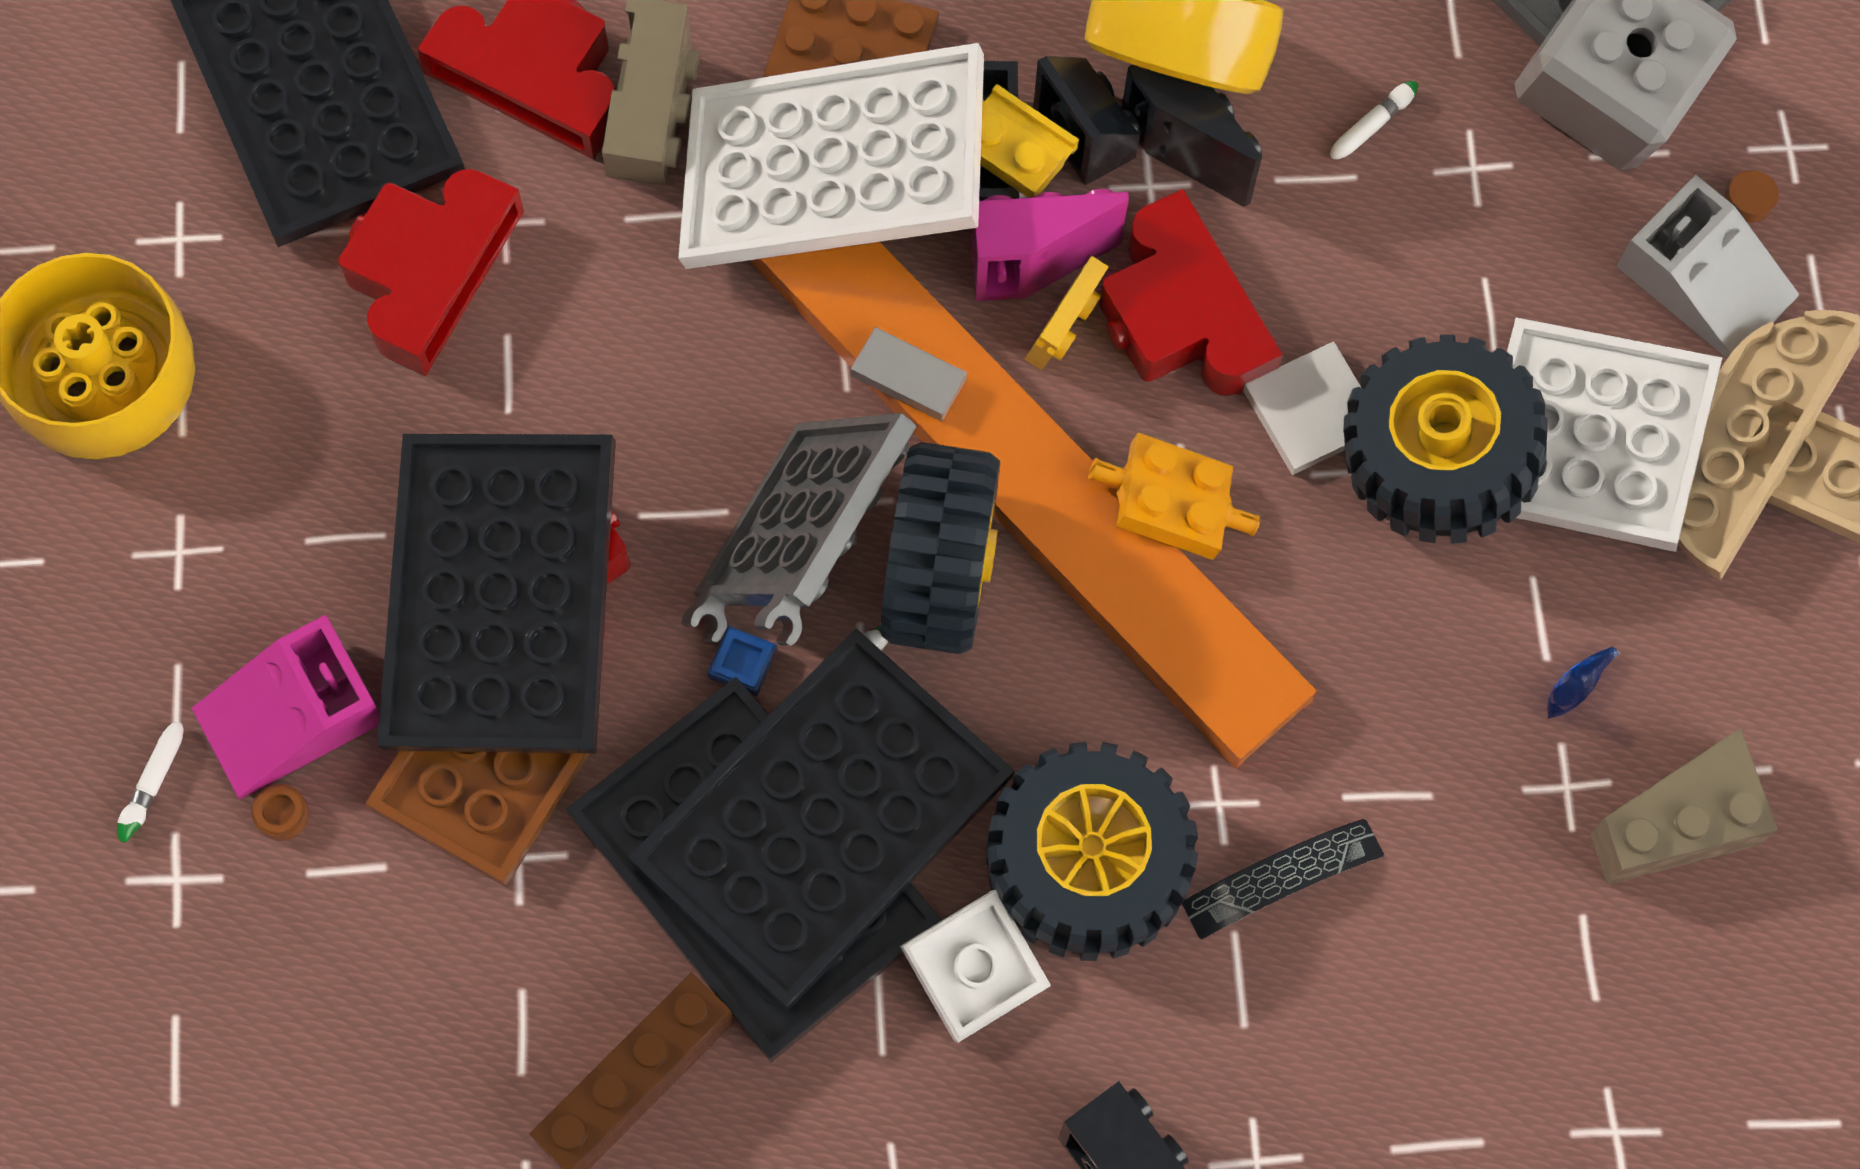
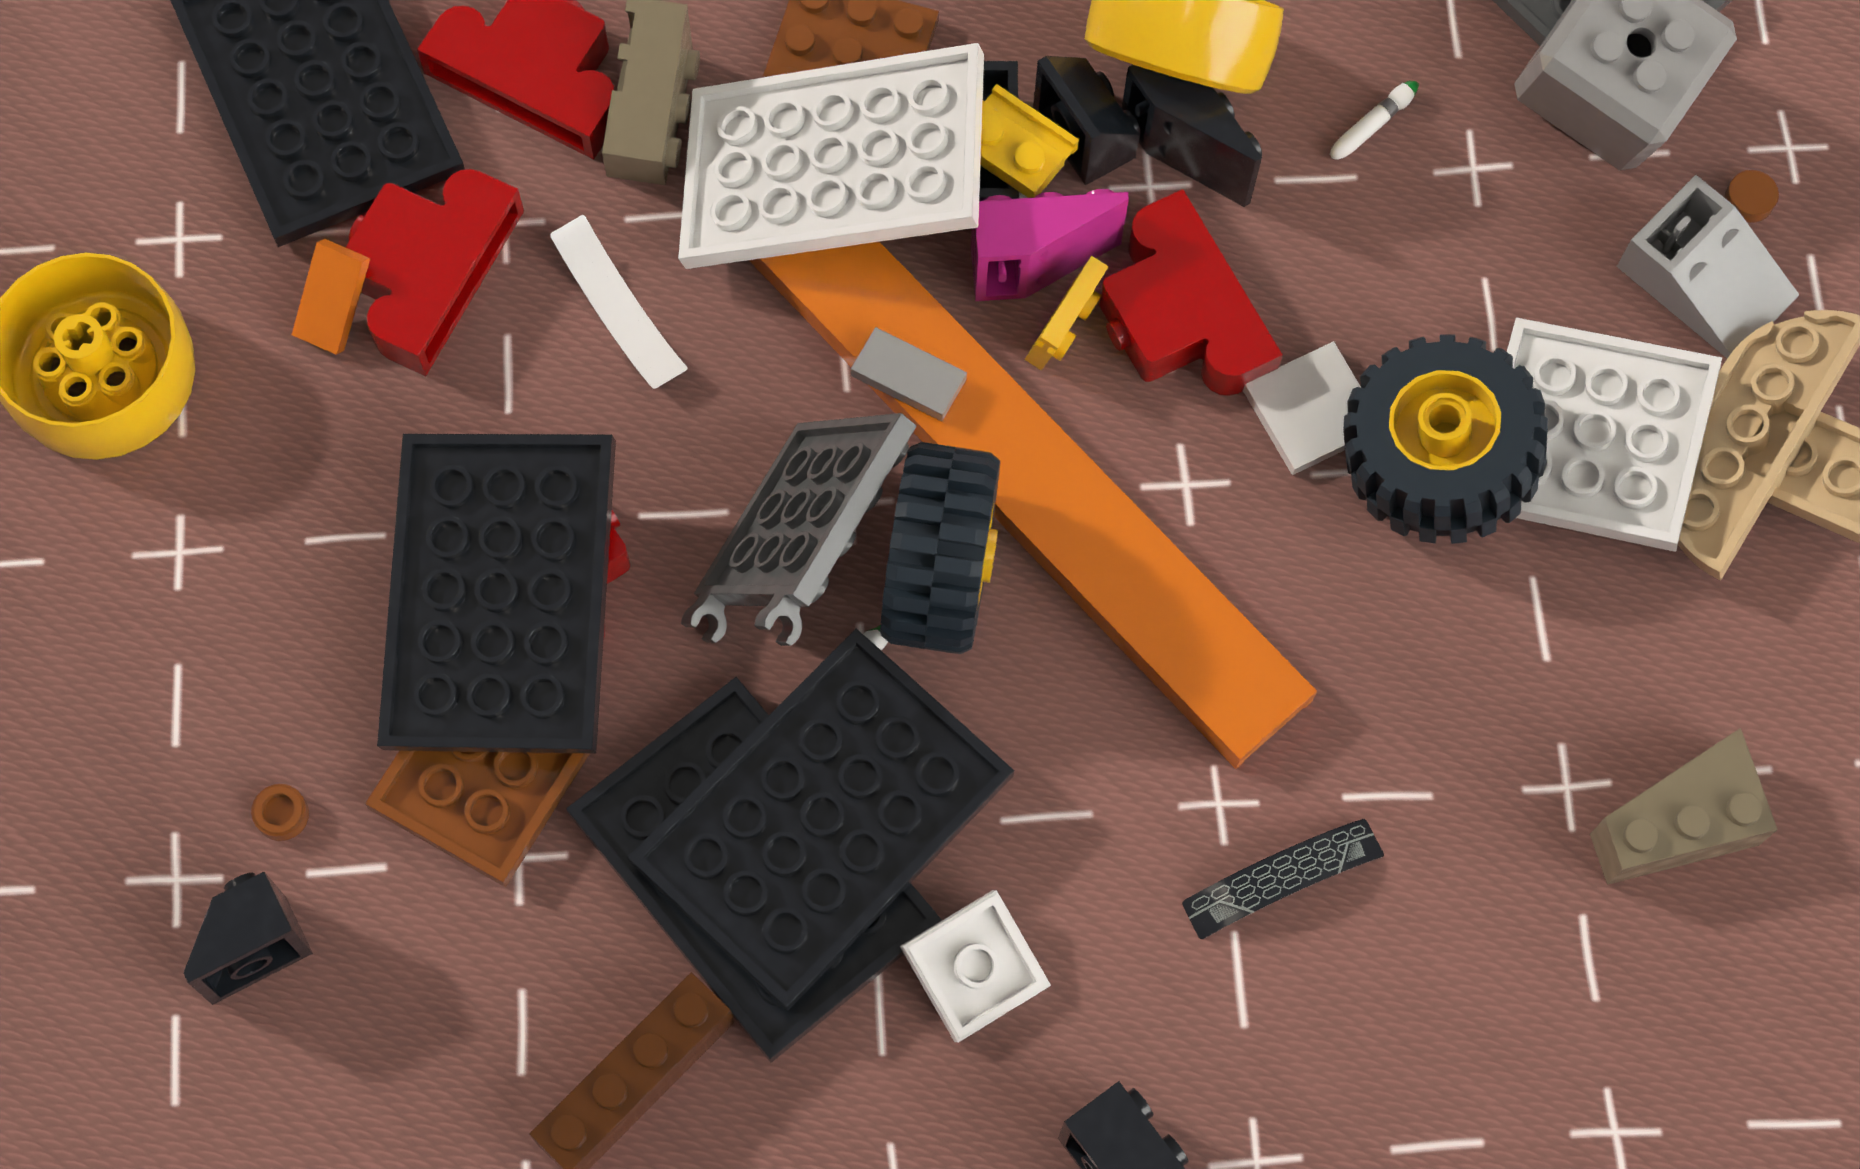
white piece [117,722,184,843] -> none
dark pink slope [192,614,380,800] -> none
blue tile [707,626,777,697] -> none
black wheel [986,741,1198,961] -> none
light orange plate [1088,432,1260,560] -> none
clear blue bar [1547,647,1620,719] -> none
none -> black slope [183,872,313,1005]
none -> orange tile [291,239,370,355]
none -> white sticker [550,215,688,389]

